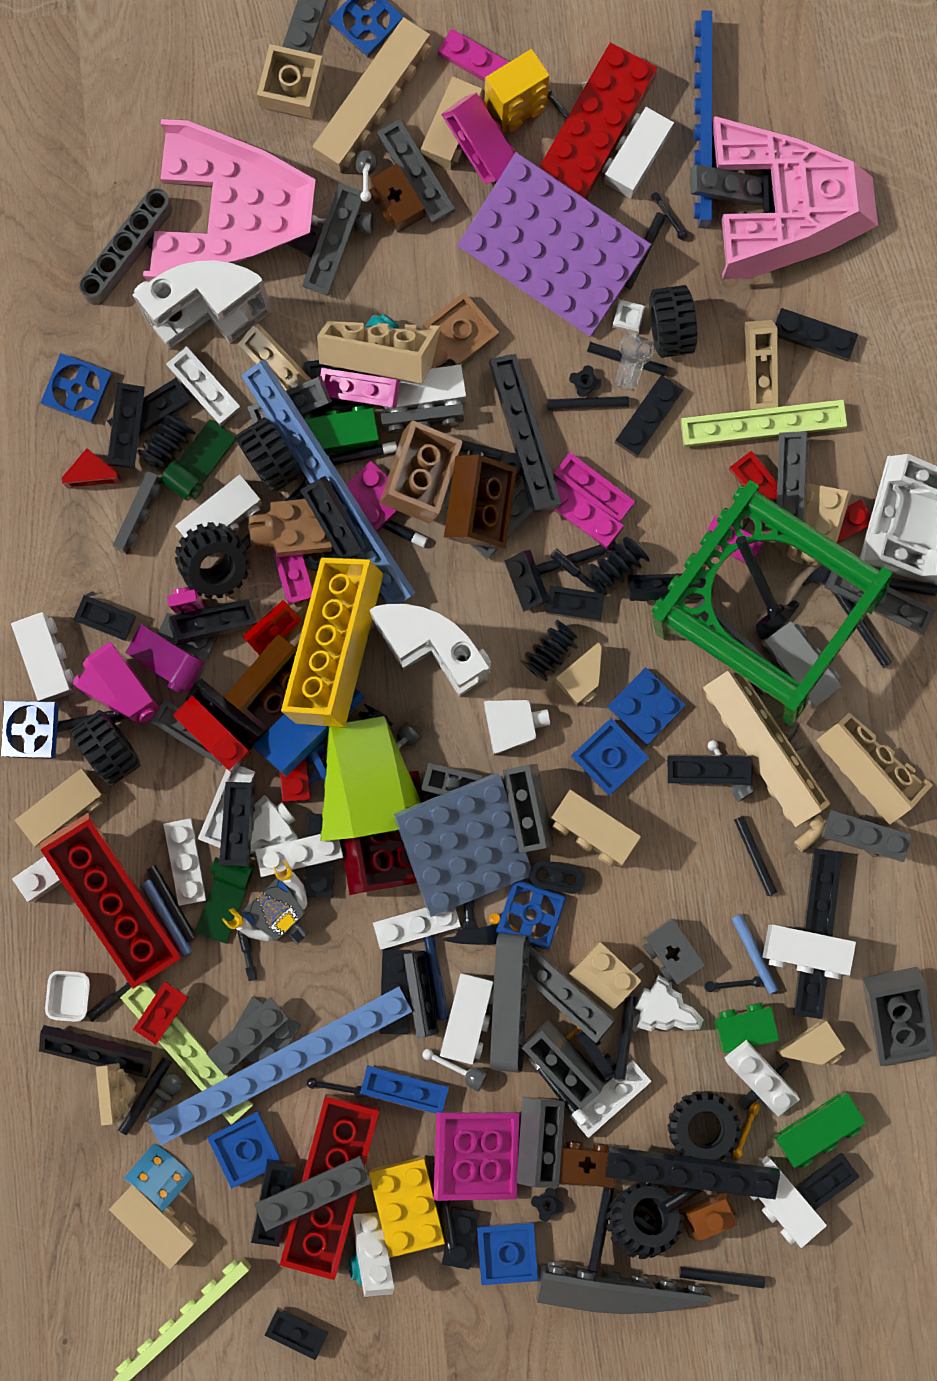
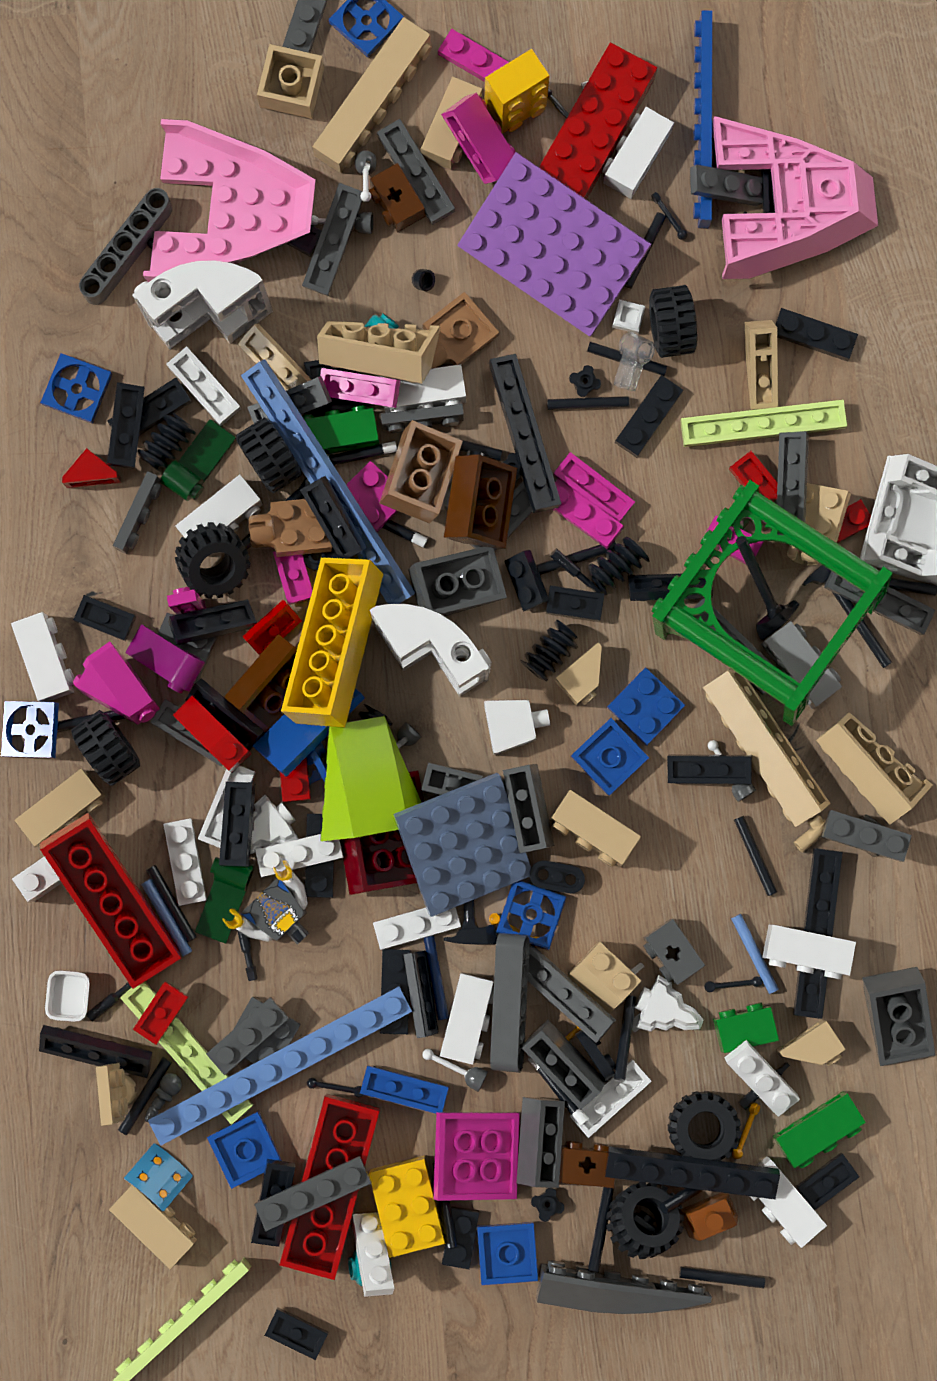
none -> dark grey slope [408,547,507,617]
none -> black hinge [411,269,435,292]

